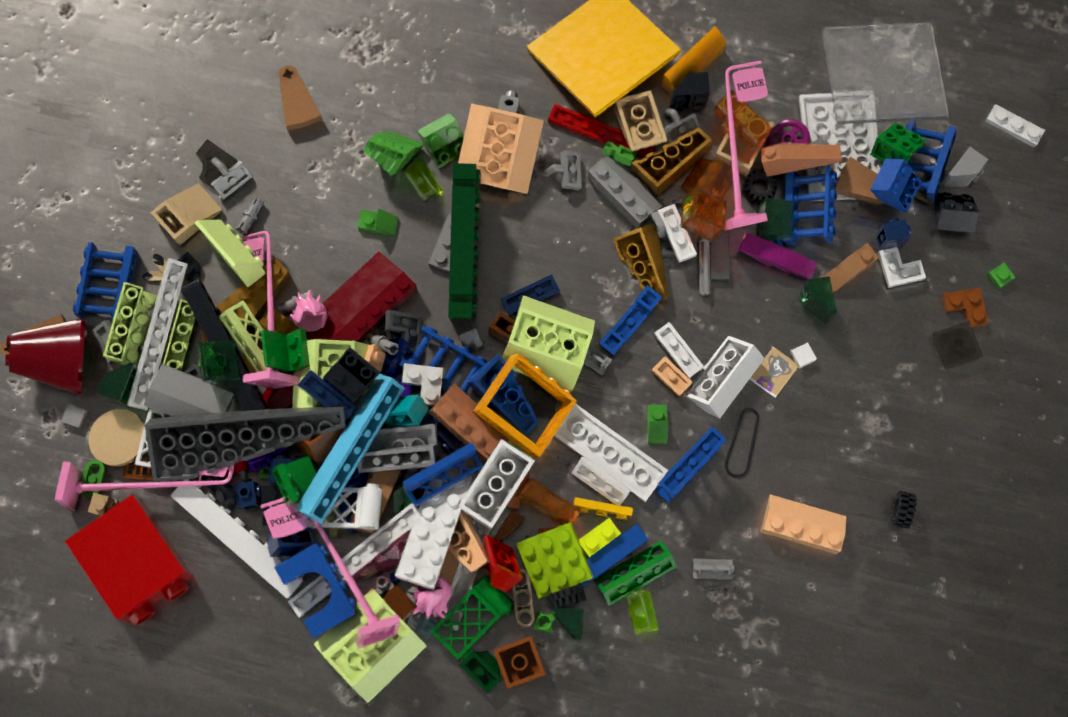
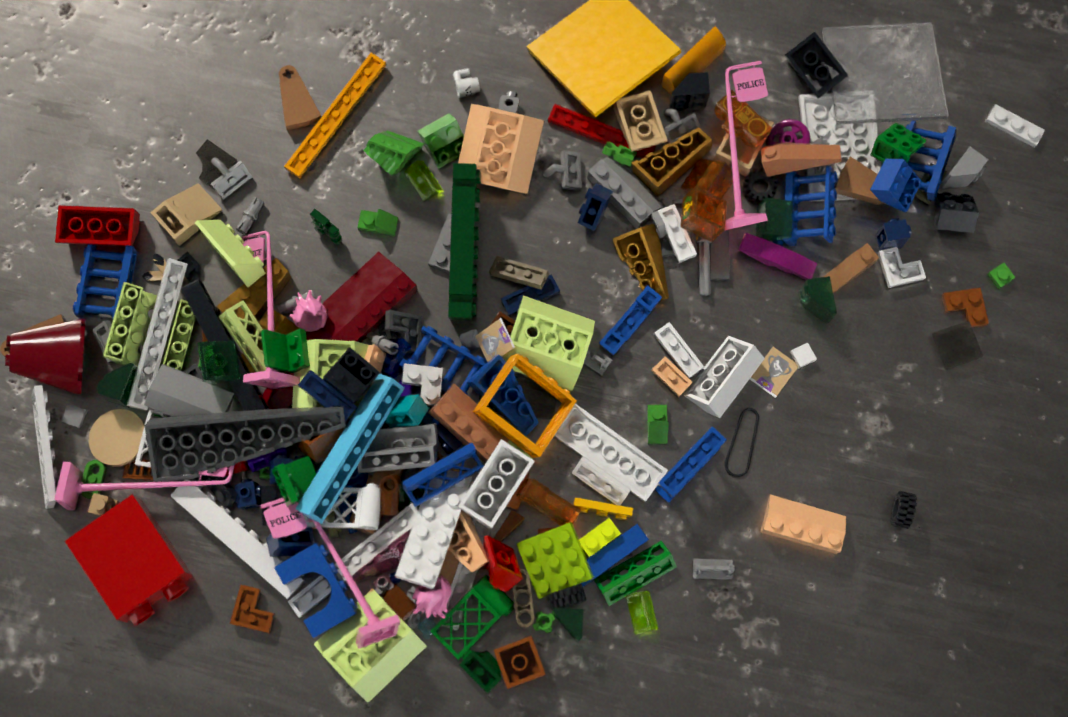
none -> white plate [31,385,57,509]
none -> red slope [55,205,140,246]
none -> dark orange plate [230,585,275,633]
none -> light orange plate [284,53,386,178]
none -> dark green plate [310,209,342,245]
none -> reddish brown piece [380,474,402,515]
none -> white piece [453,68,480,98]
none -> sticker [475,318,515,362]
none -> dark tan plate [489,256,549,290]
none -> dark blue brick [578,183,613,231]
none -> black slope [785,32,849,99]

